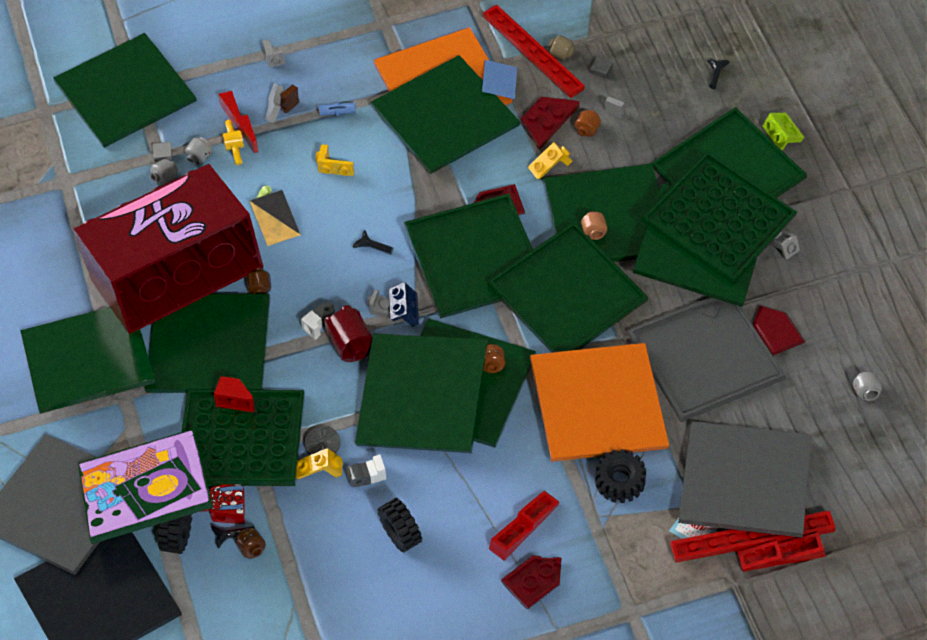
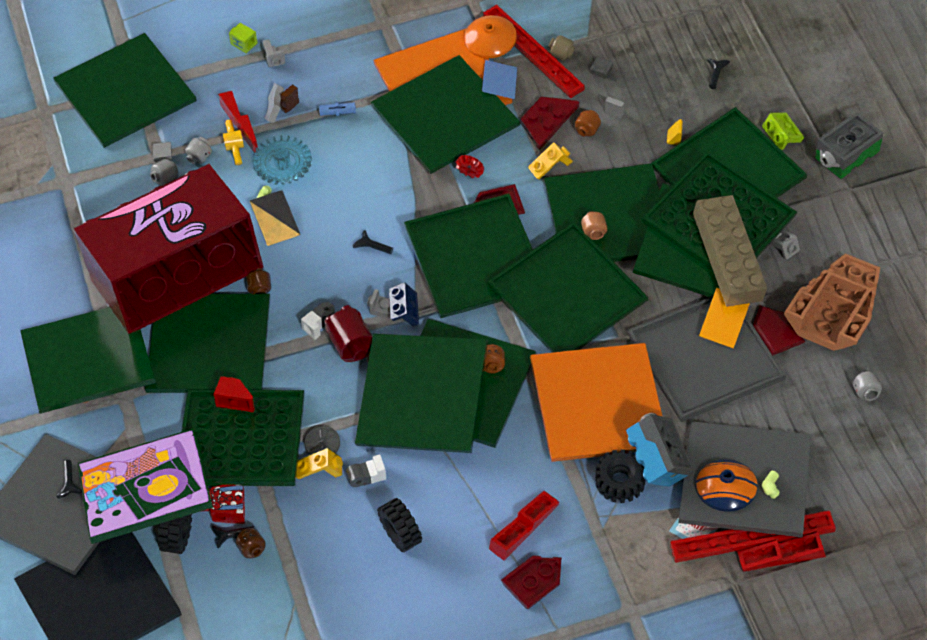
yellow bracket [315,144,355,176] -> none
none -> black piece [57,460,82,499]
none -> lime brick [229,22,258,53]
none -> clear light blue gear [252,135,312,185]
none -> red gear [456,155,484,178]
none -> orange dish [464,15,517,58]
none -> piece [626,413,695,487]
none -> yellow slope [667,119,683,145]
none -> dark tan brick [693,195,767,307]
none -> orange dish [696,459,758,512]
none -> light orange sticker [699,288,750,349]
none -> yellowish green arm [762,470,780,499]
none -> nougat wedge [784,253,880,351]
none -> dark grey piece [815,112,883,179]

